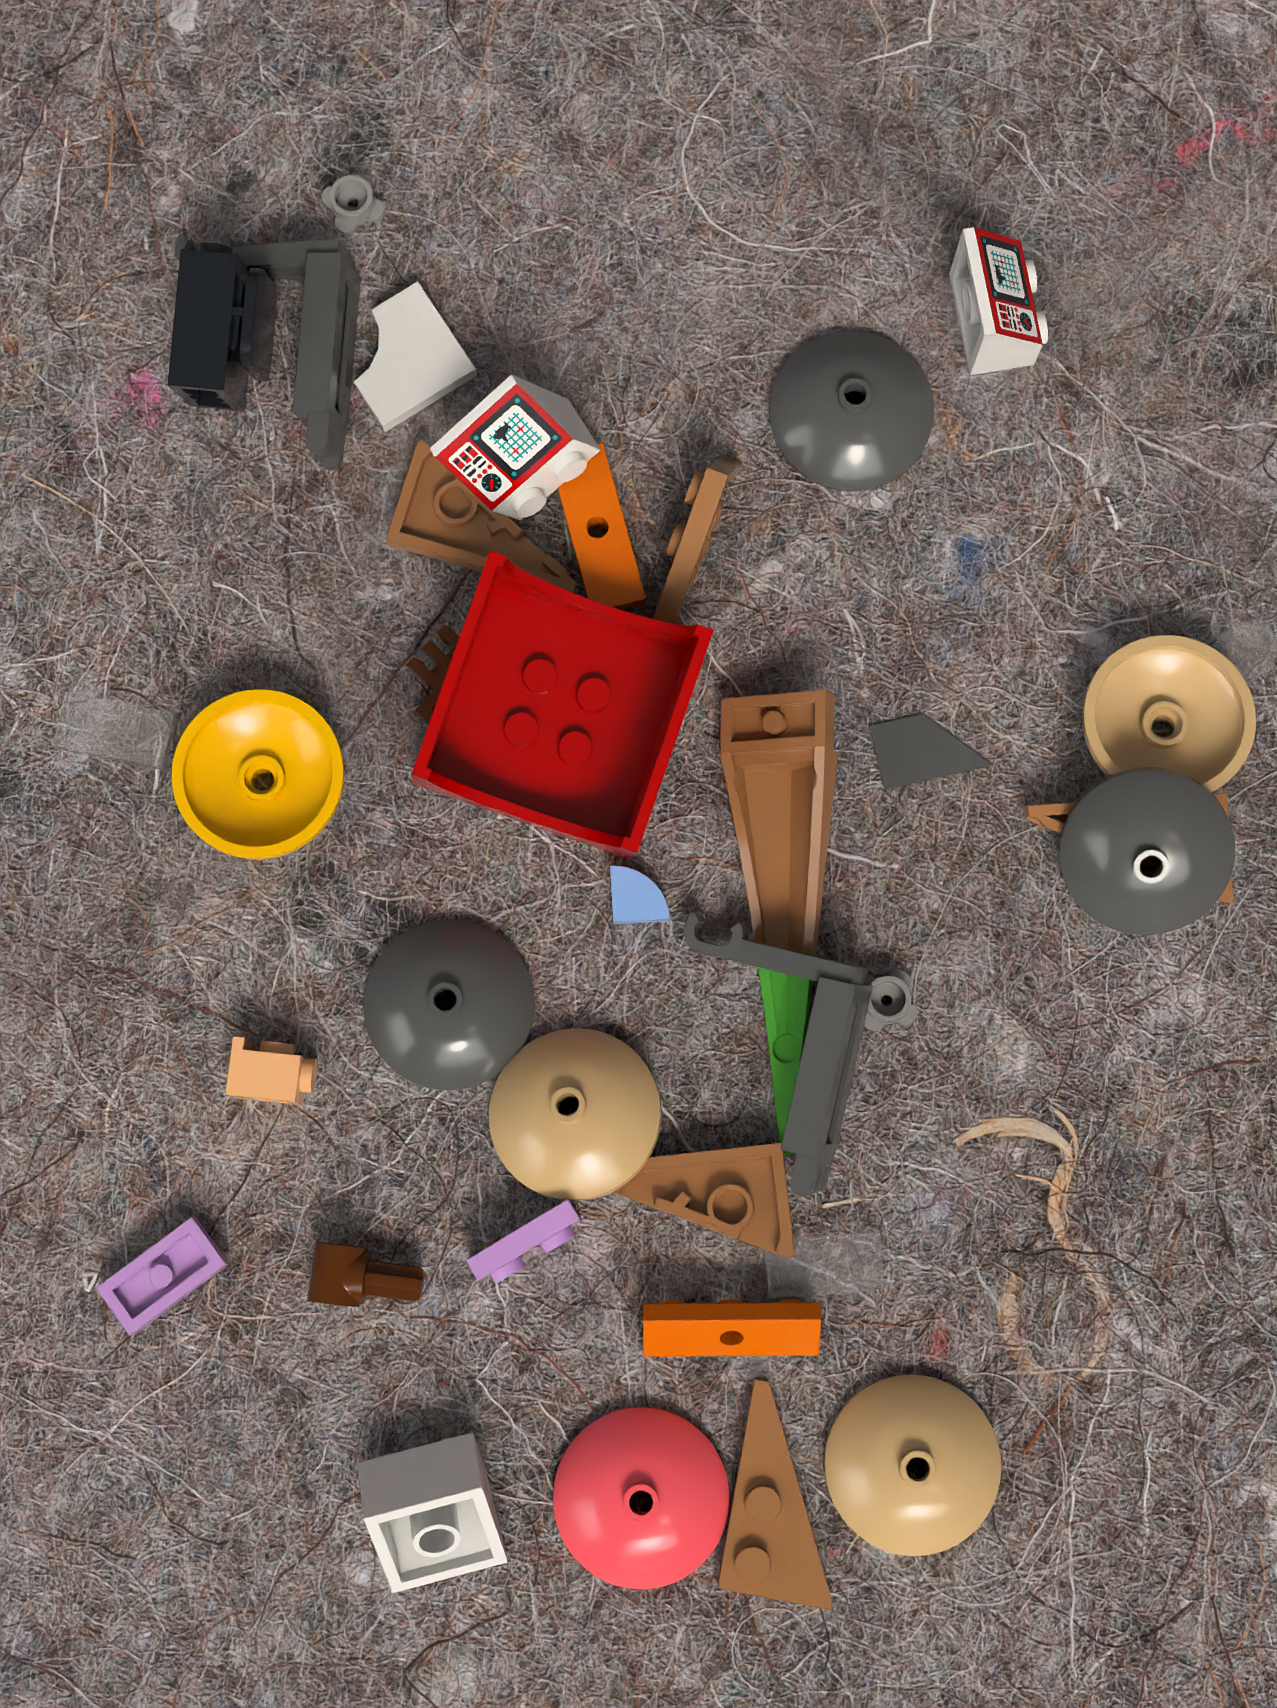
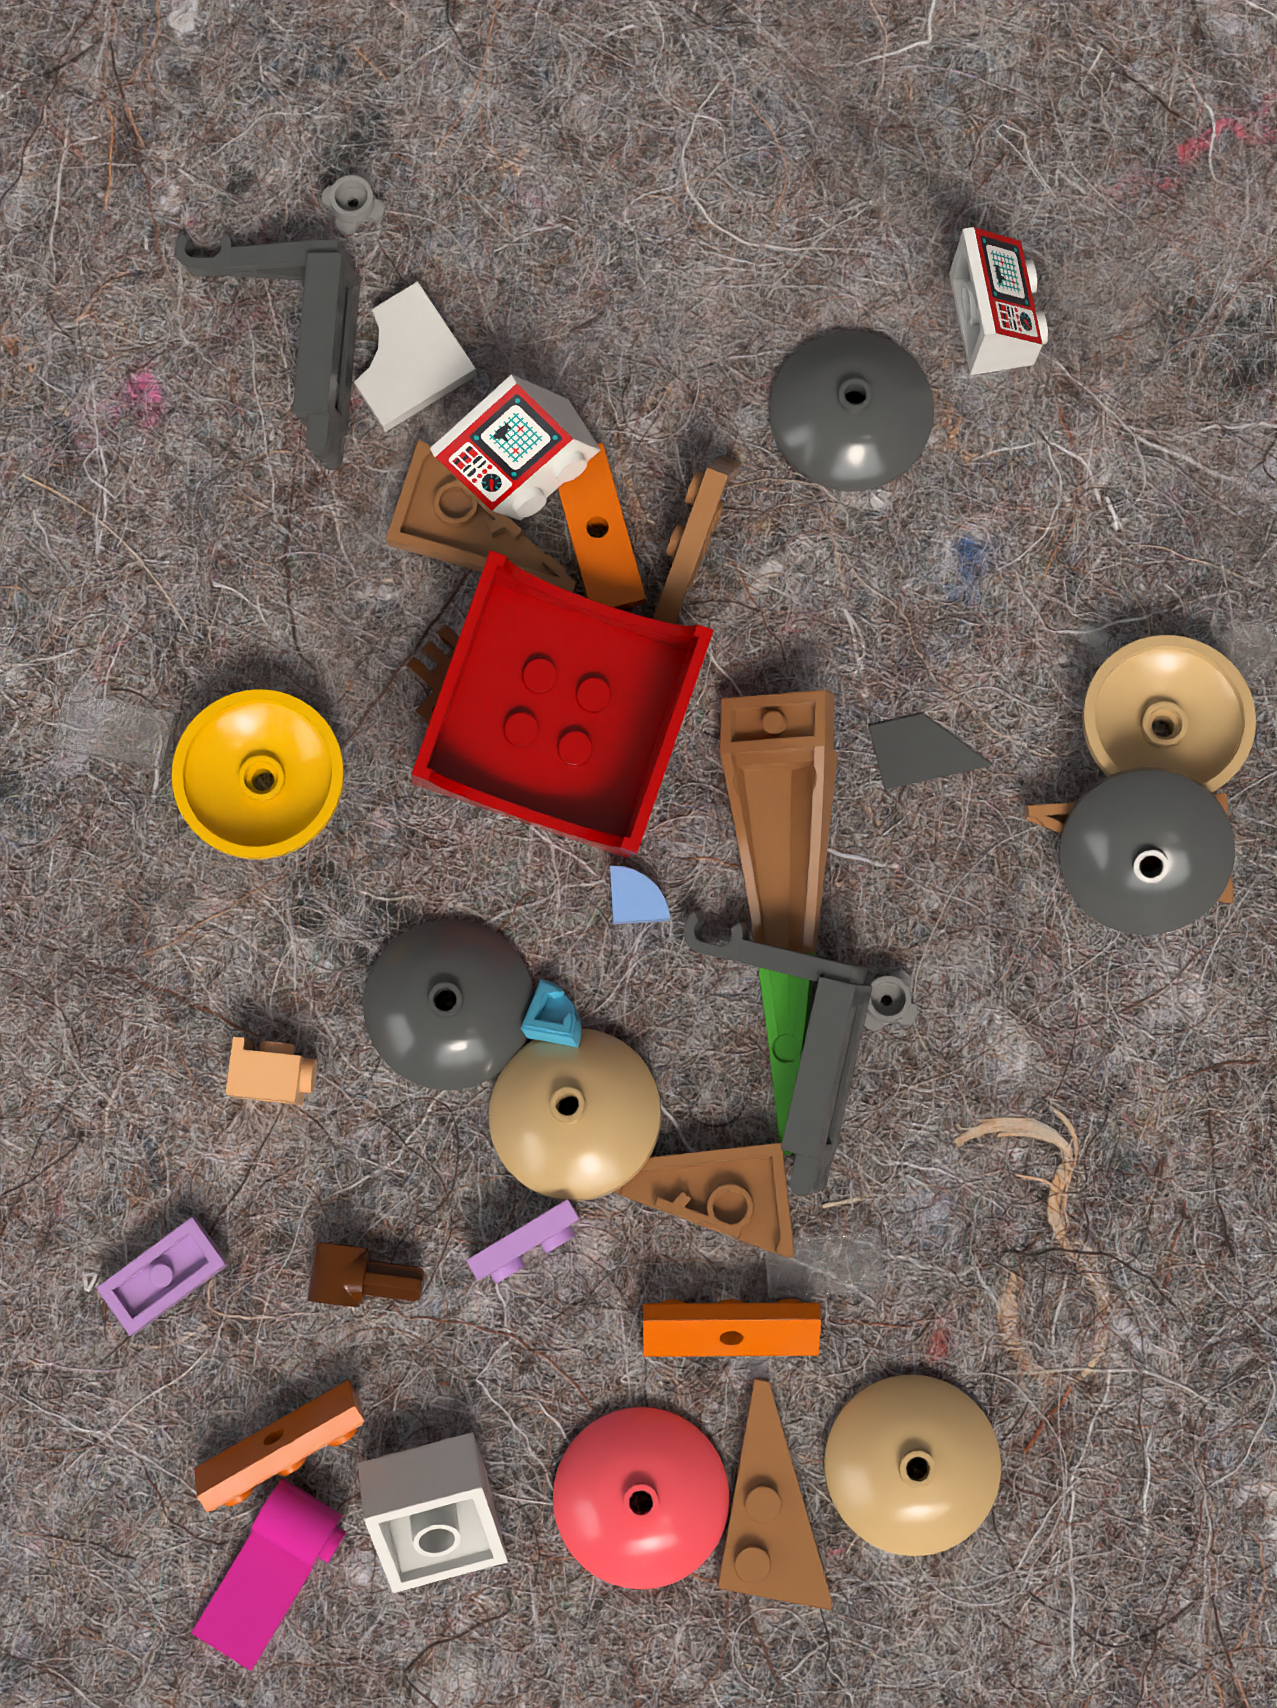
black brick [167,243,277,412] -> none
none -> dark pink door [191,1478,347,1671]
none -> orange tile [194,1379,365,1512]
none -> medium azure tile [521,979,582,1047]

